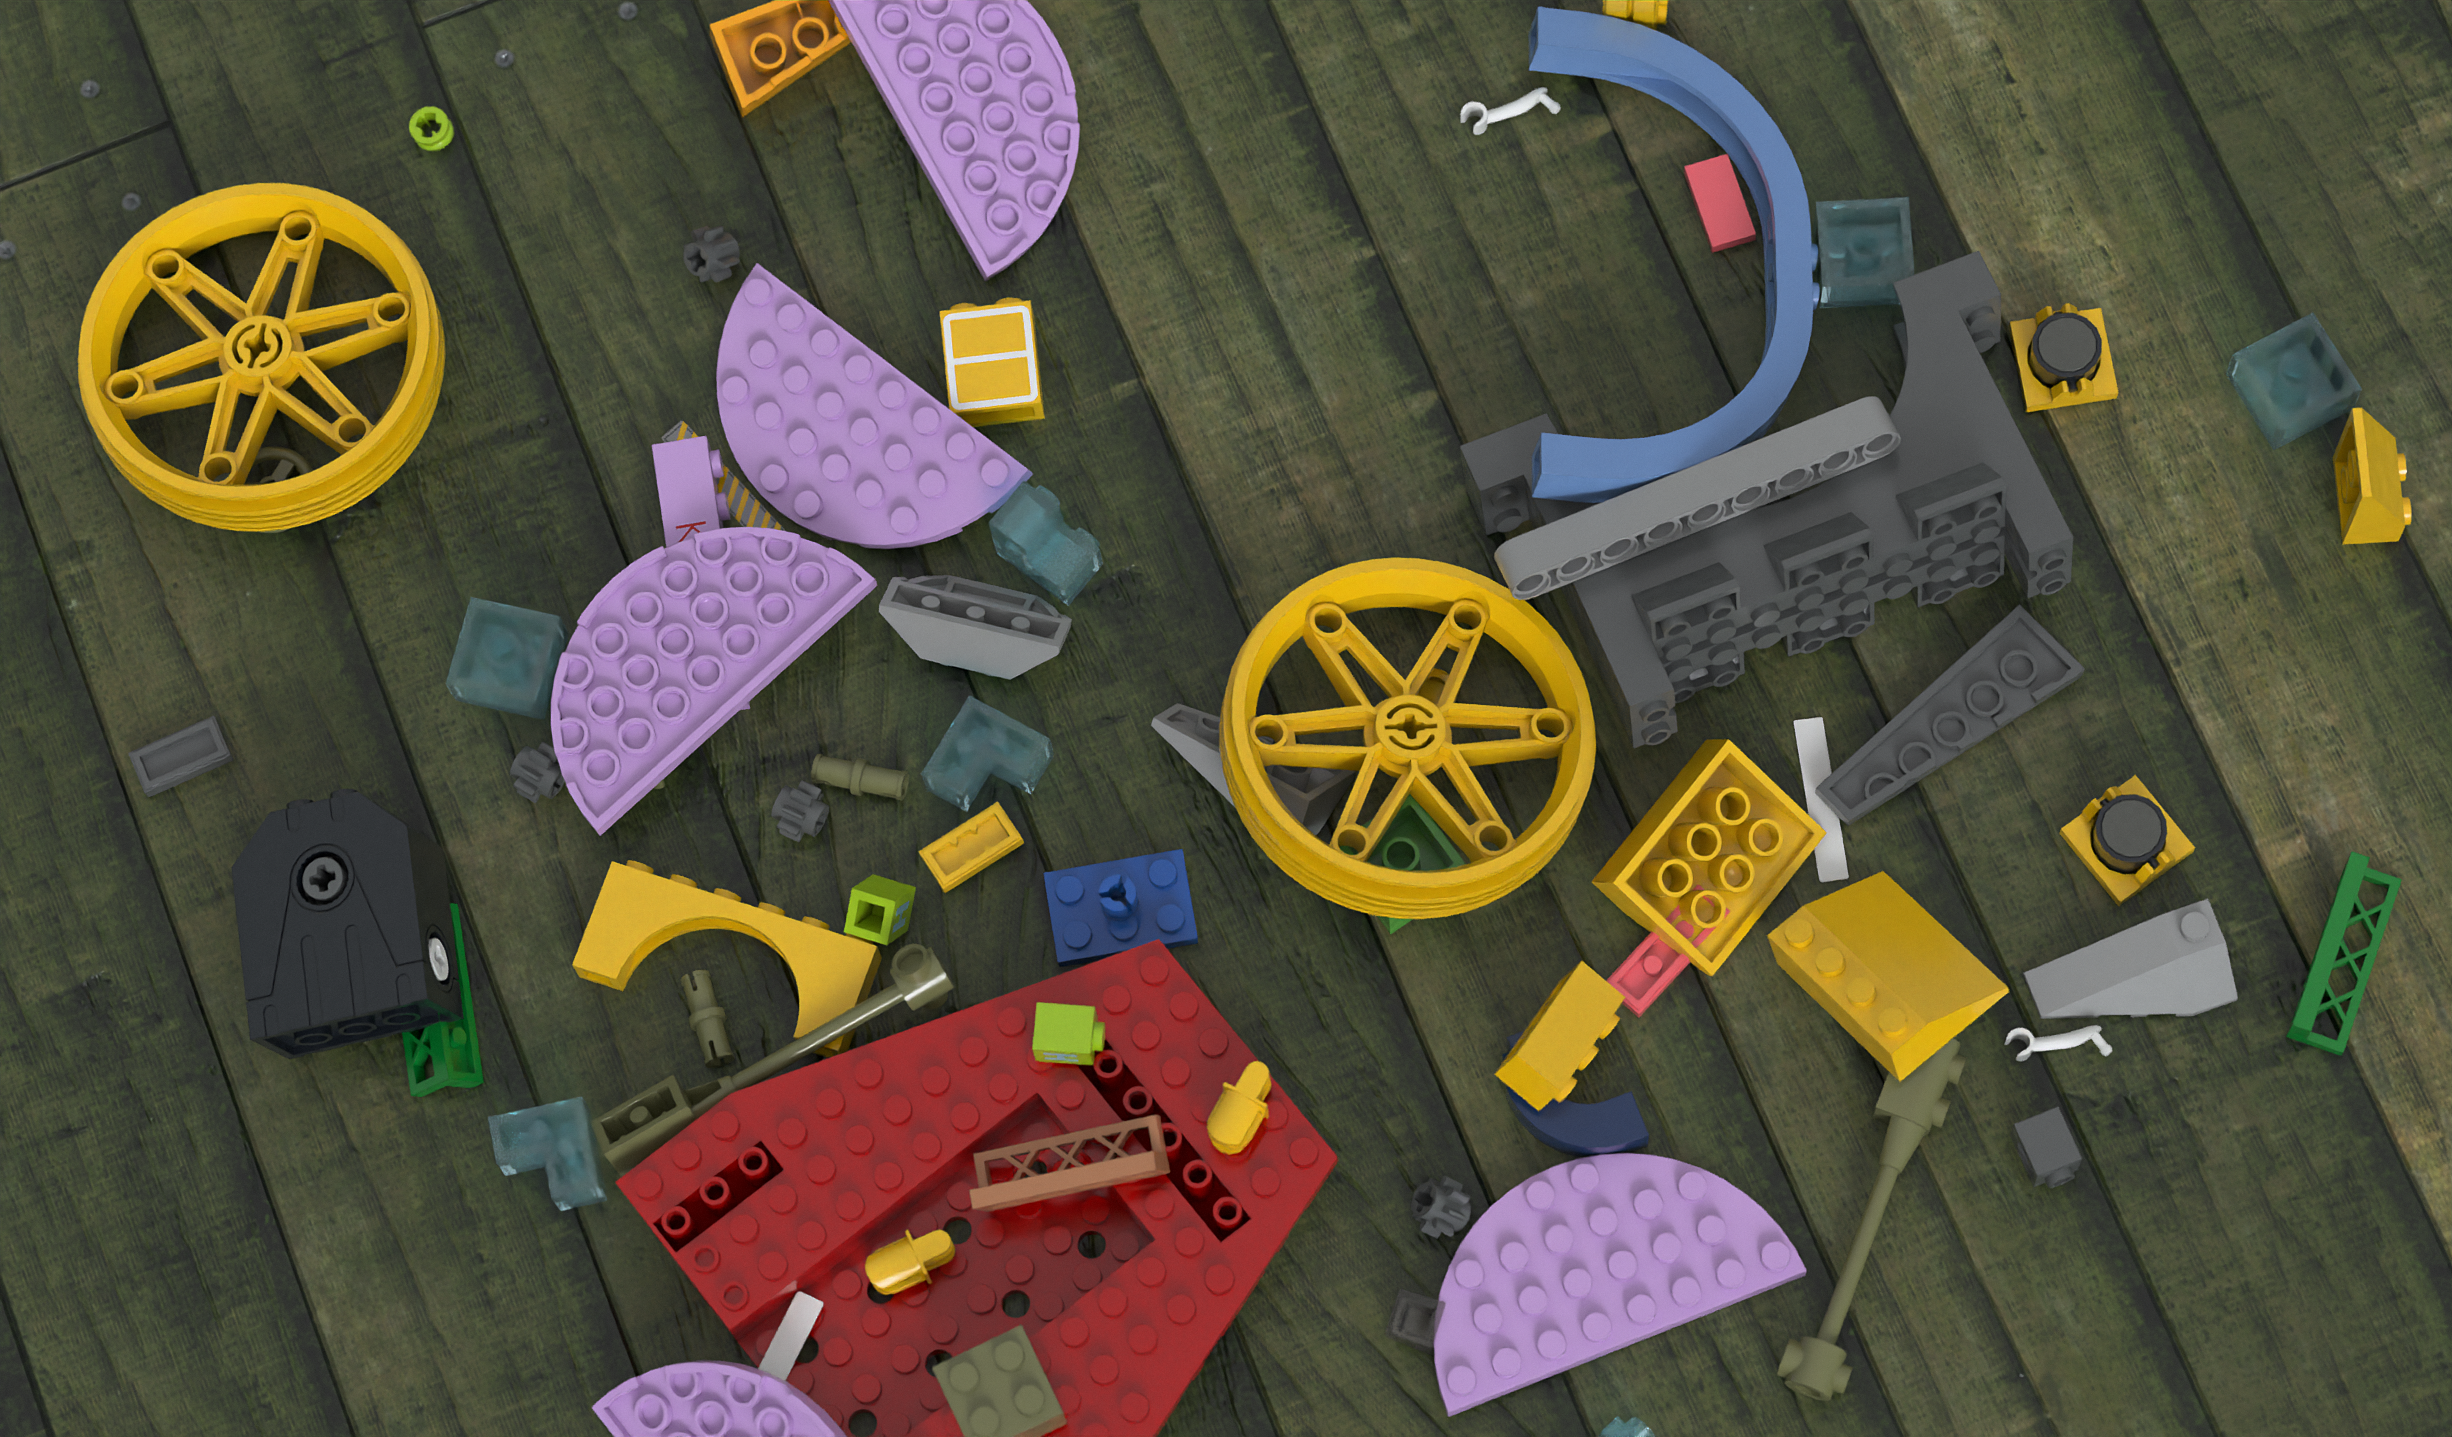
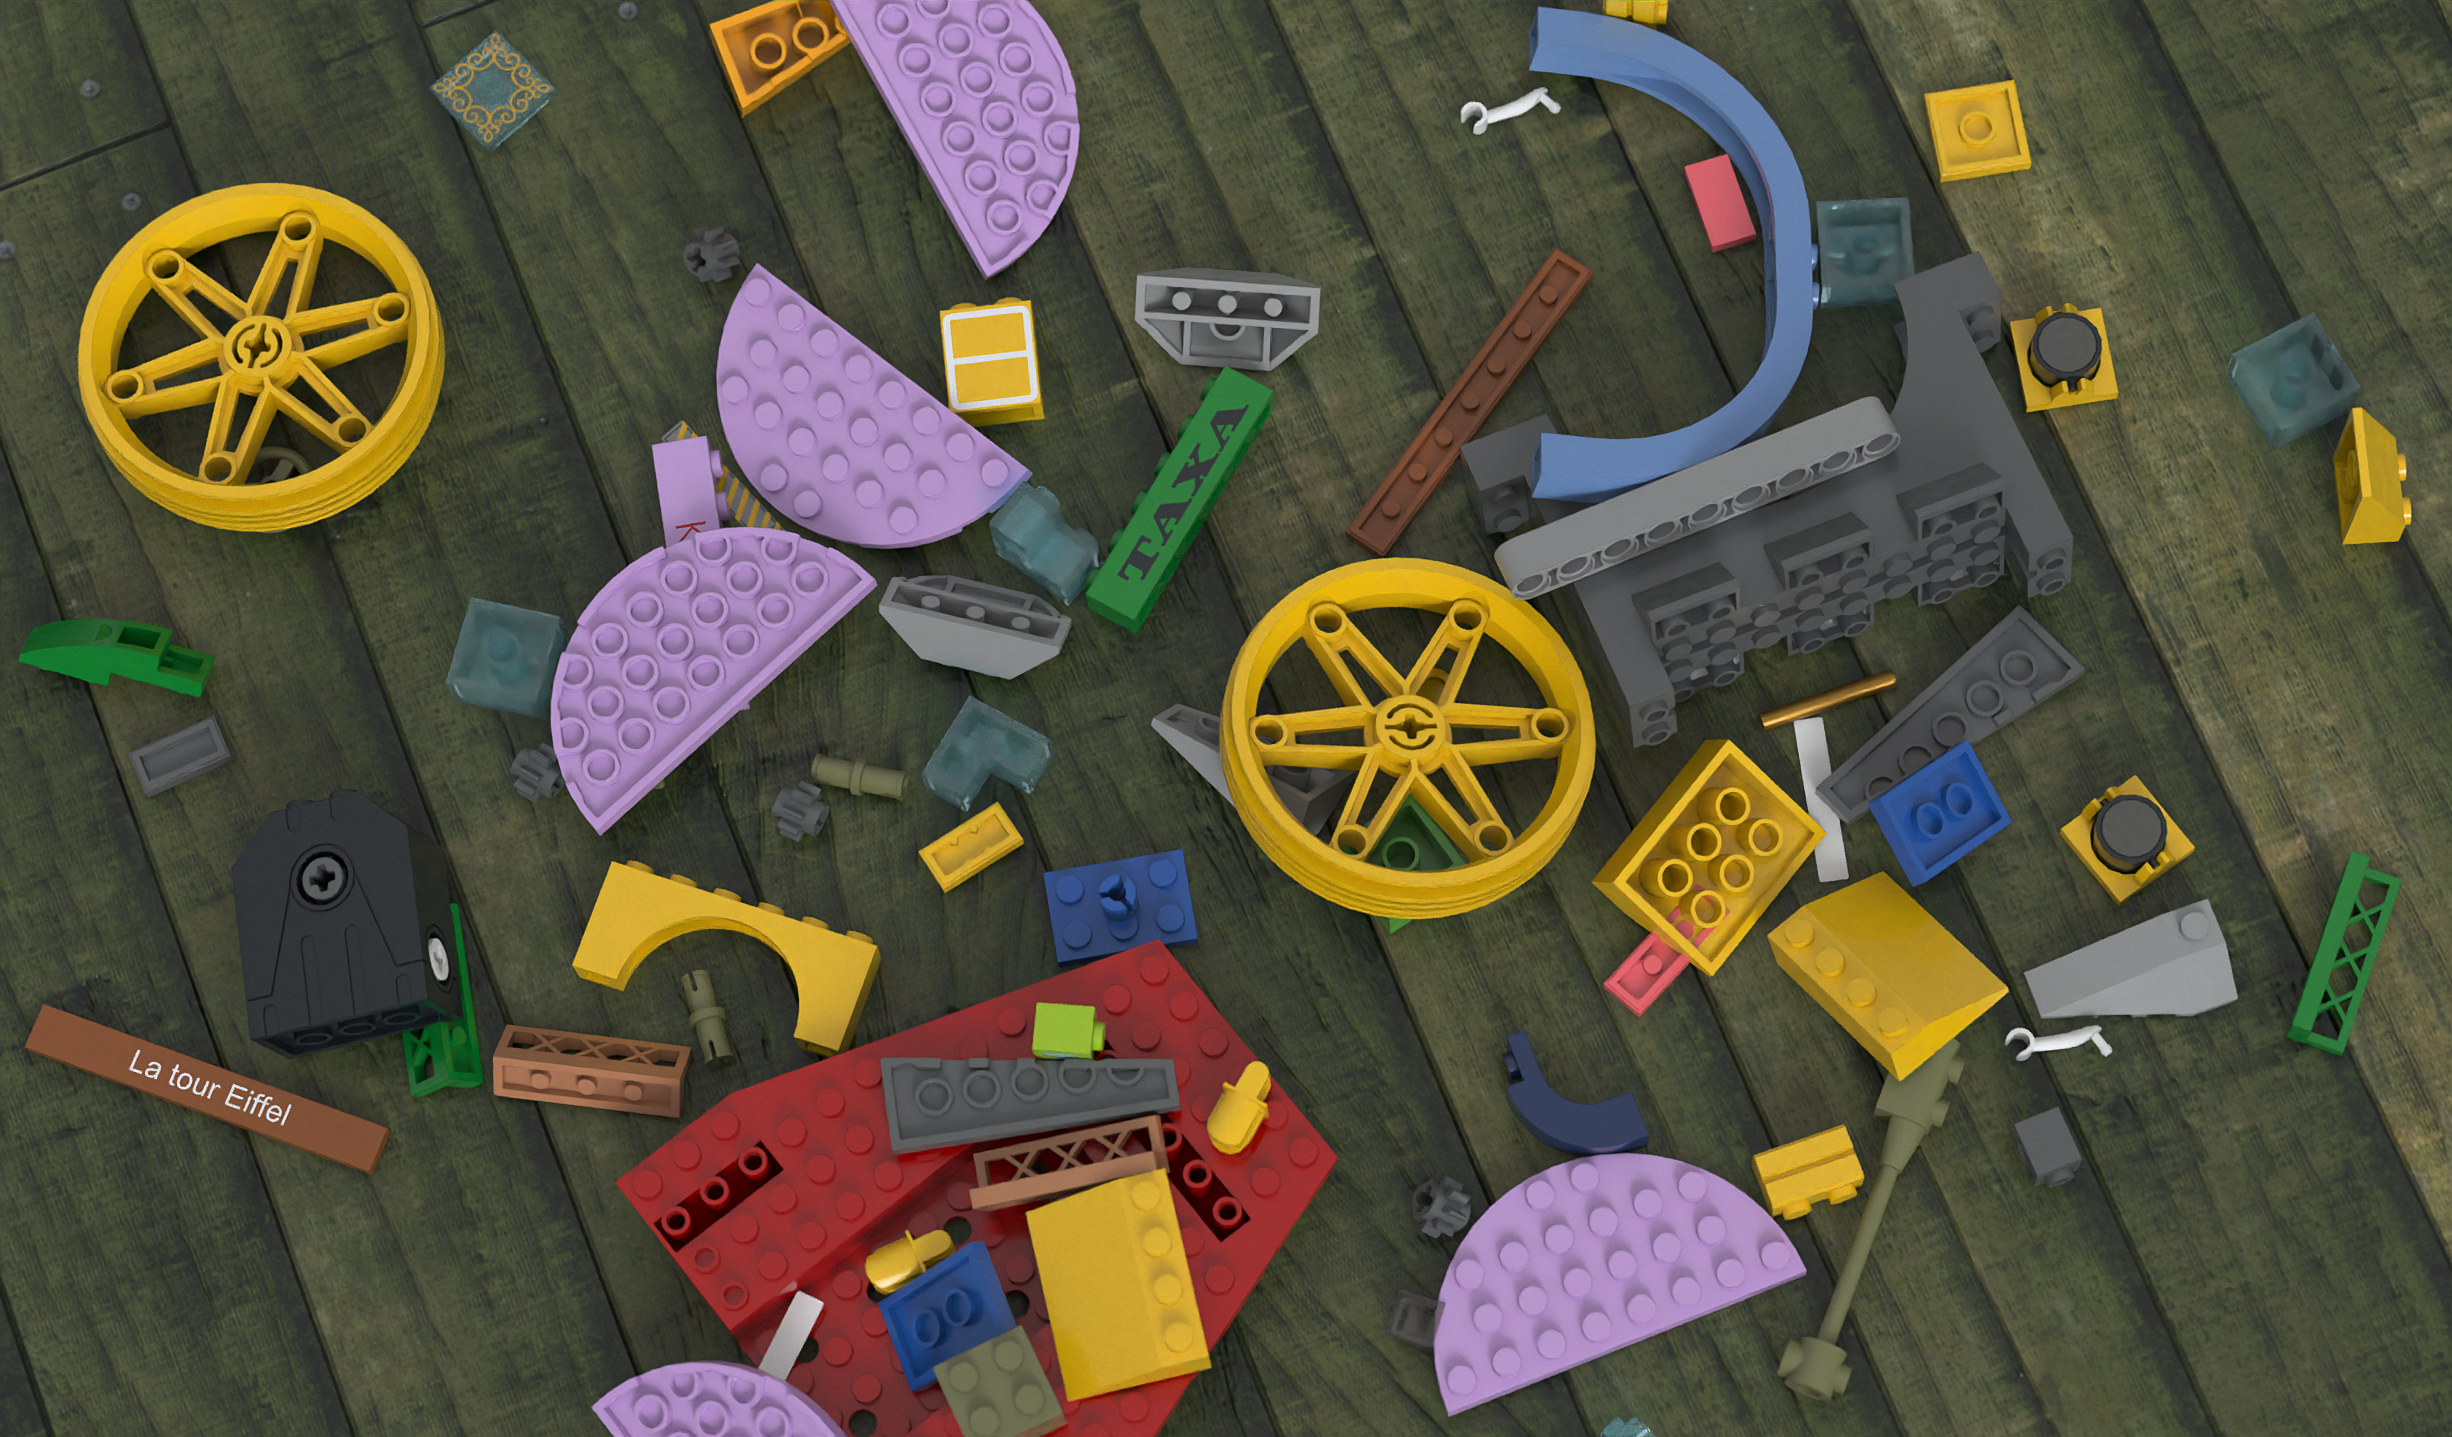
lime bush [409,106,454,151] -> none
clear light blue brick [488,1096,607,1211] -> none
olive bar [590,944,955,1177] -> none
lime brick [844,874,916,945] -> none
yellow brick [1495,961,1625,1111] -> none
none -> green slope [18,618,215,698]
none -> dark orange tile [25,1004,390,1175]
none -> clear light blue plate [429,30,557,152]
none -> nougat fence [493,1025,692,1118]
none -> blue plate [878,1241,1017,1392]
none -> dark grey wing [880,1057,1181,1155]
none -> yellow slope [1026,1168,1212,1402]
none -> green brick [1084,365,1275,635]
none -> light grey wedge [1135,267,1321,371]
none -> dark orange tile [1346,248,1593,559]
none -> yellow brick [1751,1124,1864,1220]
none -> pearl gold bar [1758,669,1897,731]
none -> blue plate [1867,739,2012,887]
none -> yellow tile [1923,80,2031,183]

